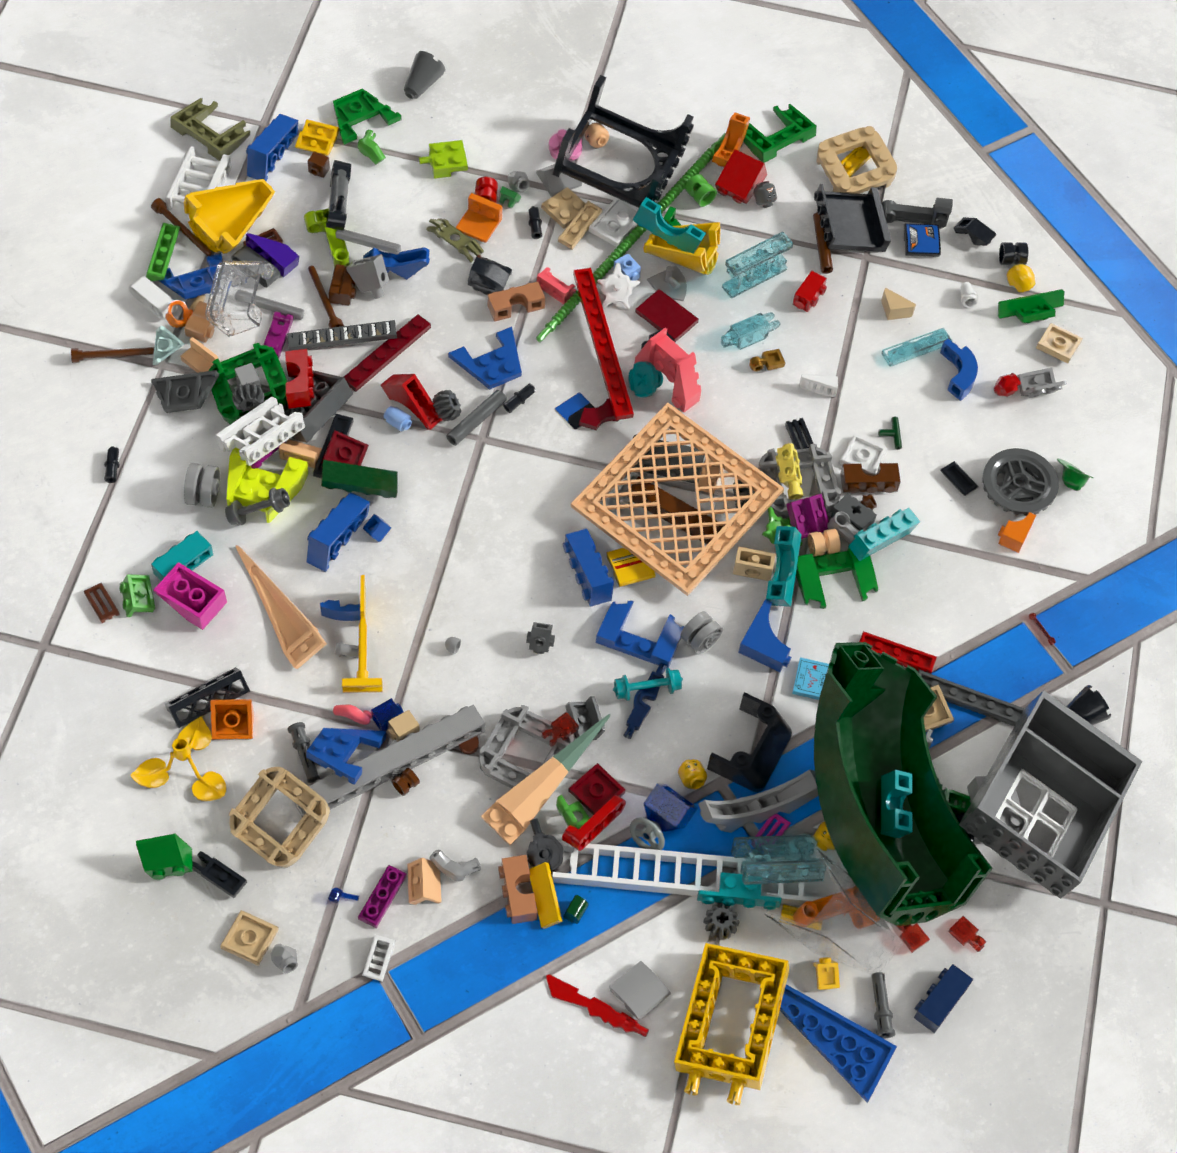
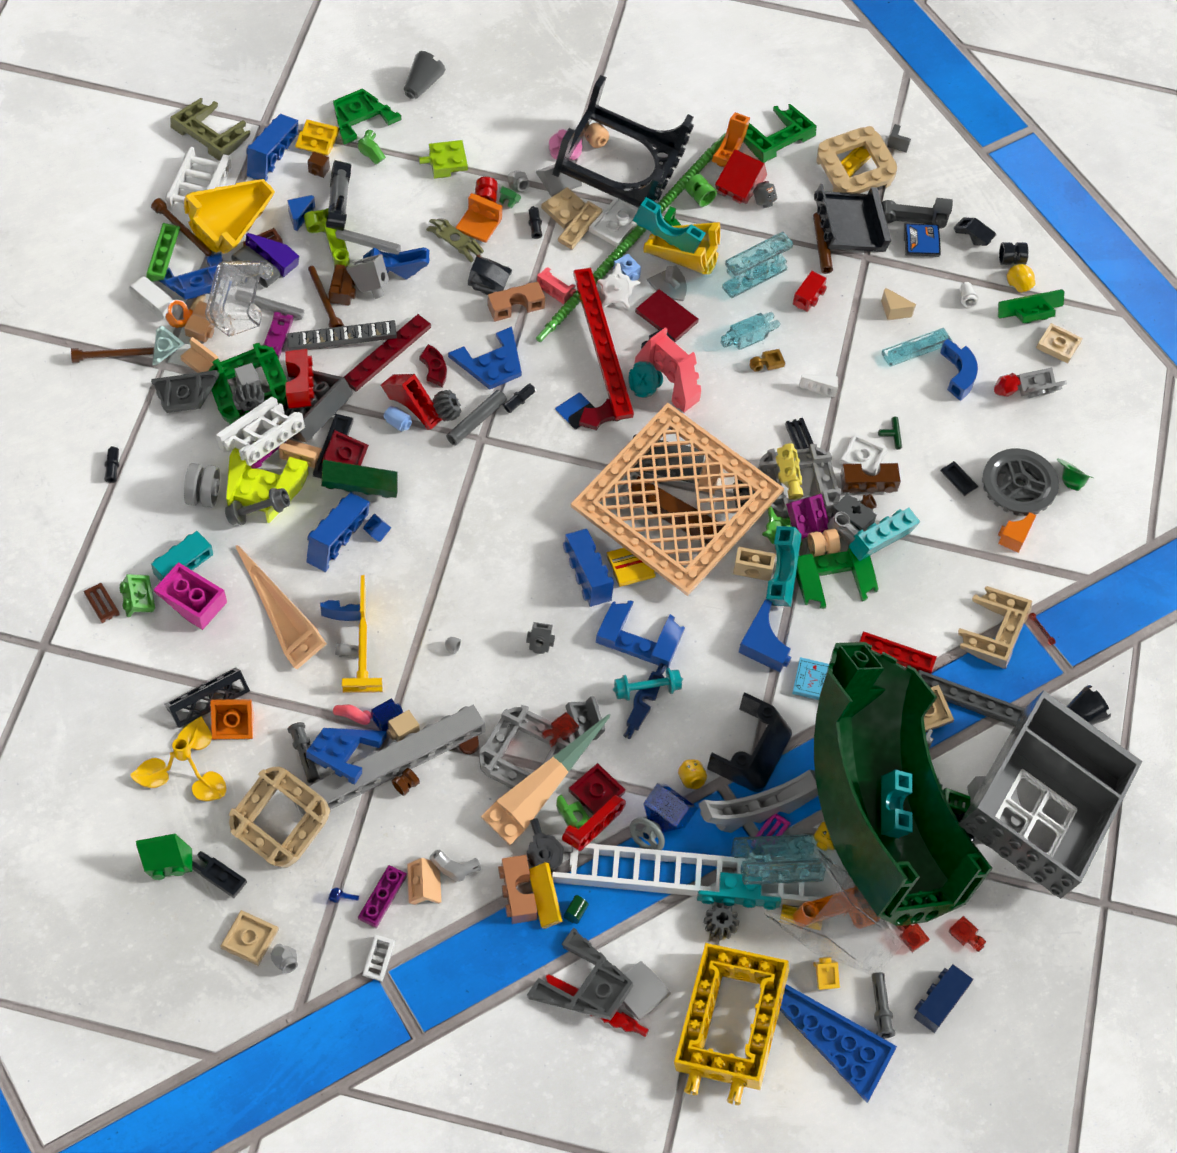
light grey wheel [680,611,723,654] -> none
none -> blue slope [287,195,315,231]
none -> dark red tile [419,344,447,388]
none -> dark grey wing [527,928,633,1020]
none -> dark grey panel [888,124,911,153]
none -> tan wedge [958,586,1032,669]

